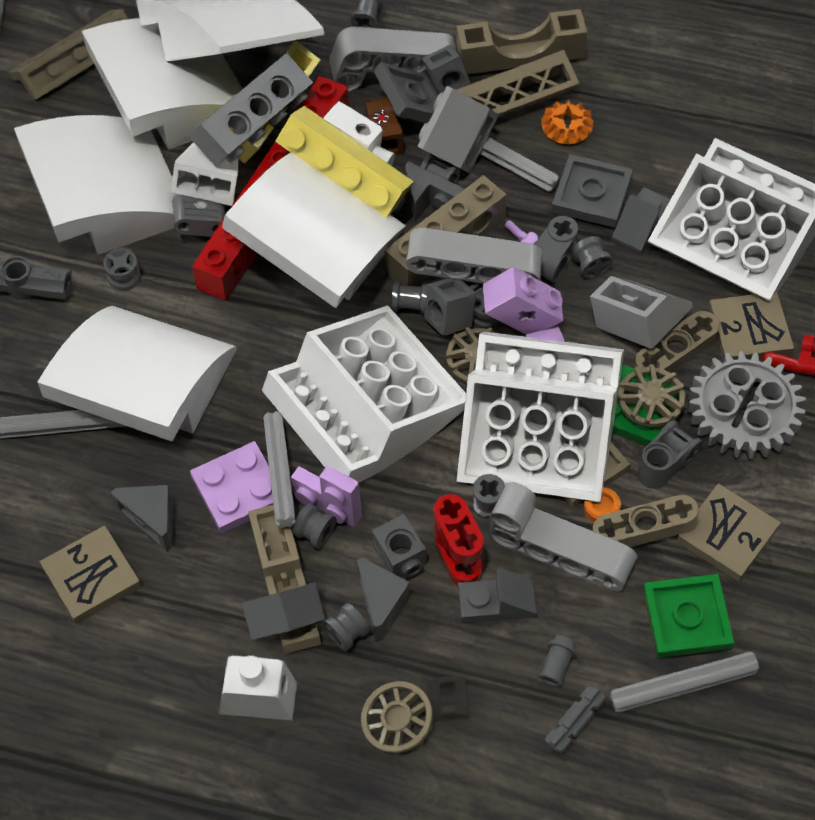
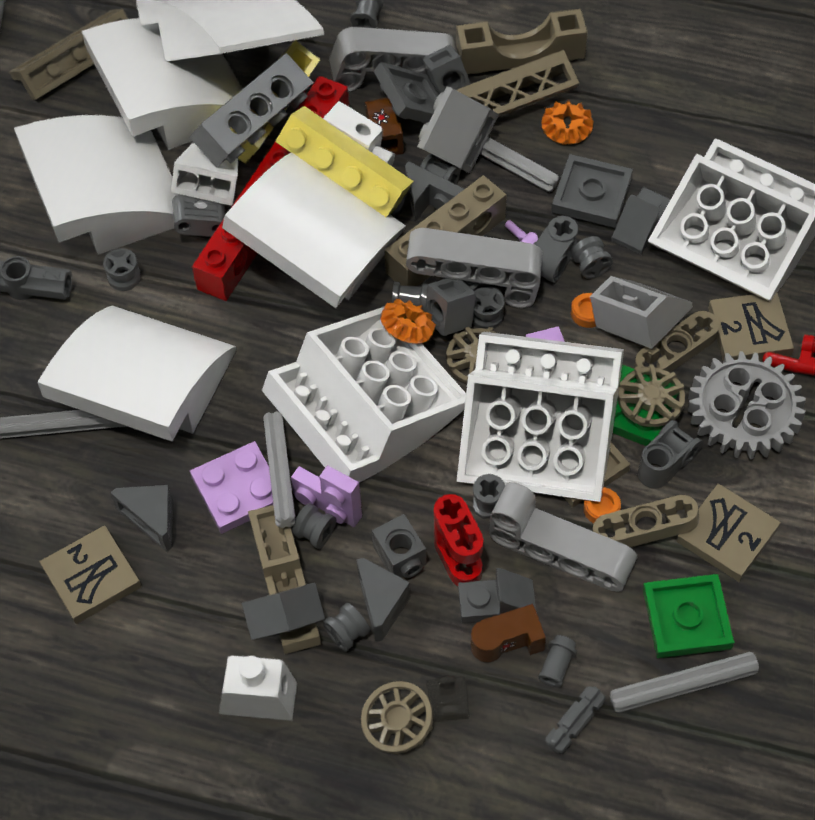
lavender brick [483,266,563,334] -> none
none -> orange gear [381,299,436,344]
none -> reddish brown leg [471,604,546,662]
none -> orange tile [571,293,596,328]

